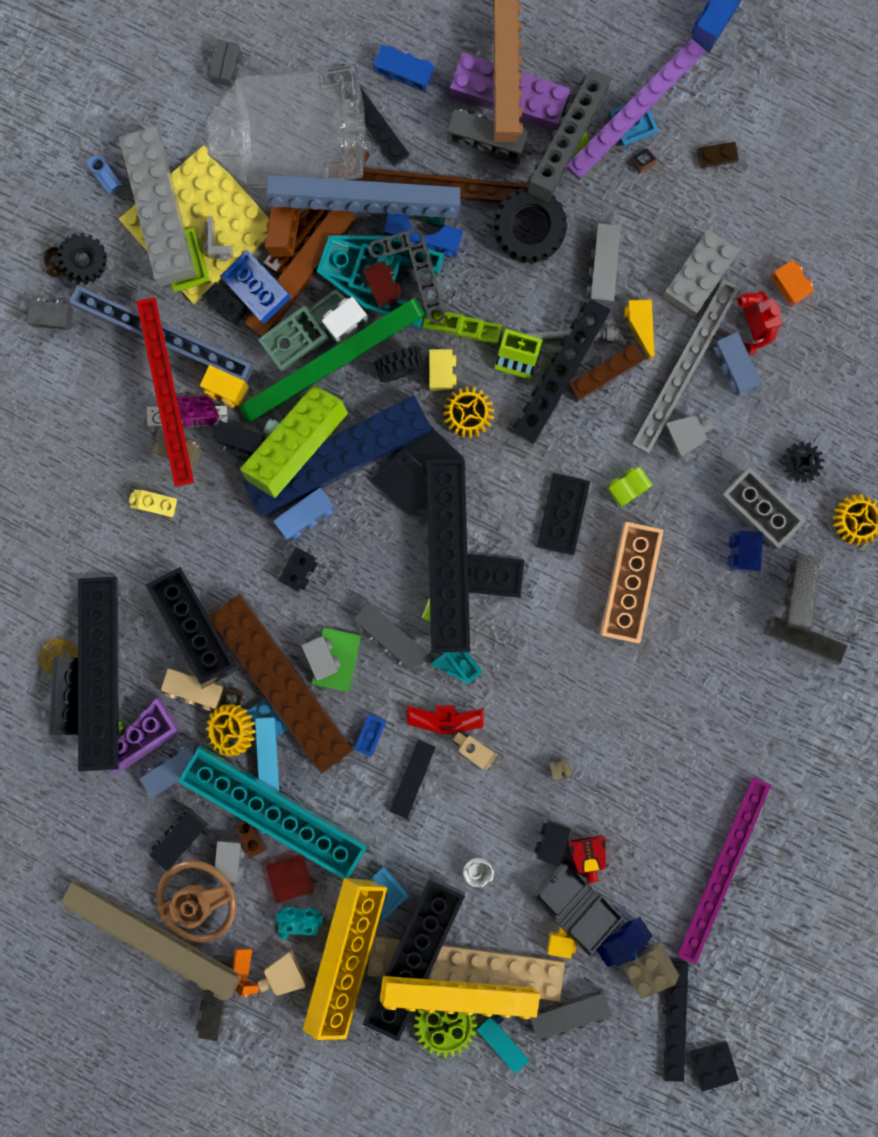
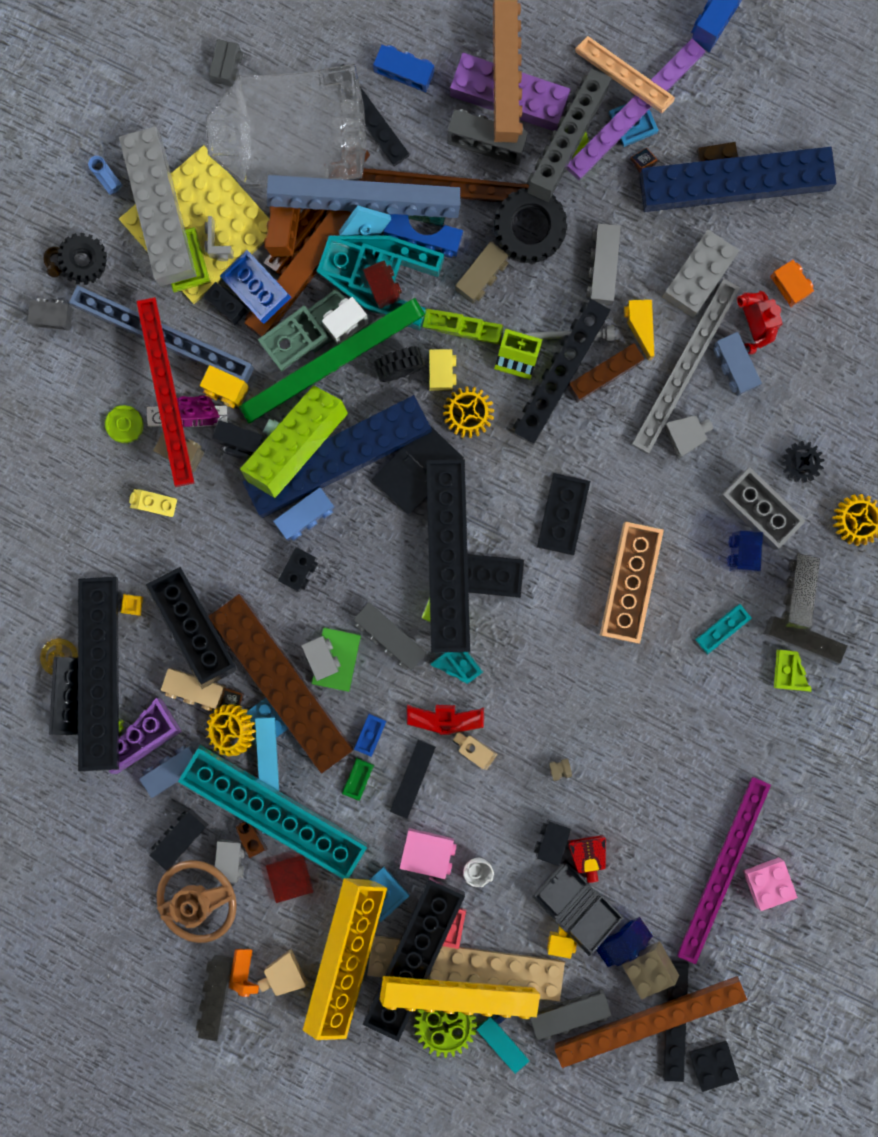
dark tan brick [60,881,243,1000] -> none
teal brick [275,906,323,940] -> none
dark grey beam [369,229,446,323] -> none
lime brick [607,466,653,508] -> none
none -> lime tile [105,405,144,444]
none -> yellow tile [120,594,143,616]
none -> medium azure plate [339,205,391,236]
none -> green tile [342,758,374,801]
none -> bright pink brick [400,828,457,879]
none -> coral plate [443,908,466,949]
none -> dark tan brick [455,241,509,304]
none -> dark orange brick [555,976,747,1068]
none -> light nougat tile [575,36,675,114]
none -> dark blue brick [639,146,837,212]
none -> teal tile [695,604,752,655]
none -> bright pink brick [743,857,798,911]
none -> lime wing [774,650,812,692]

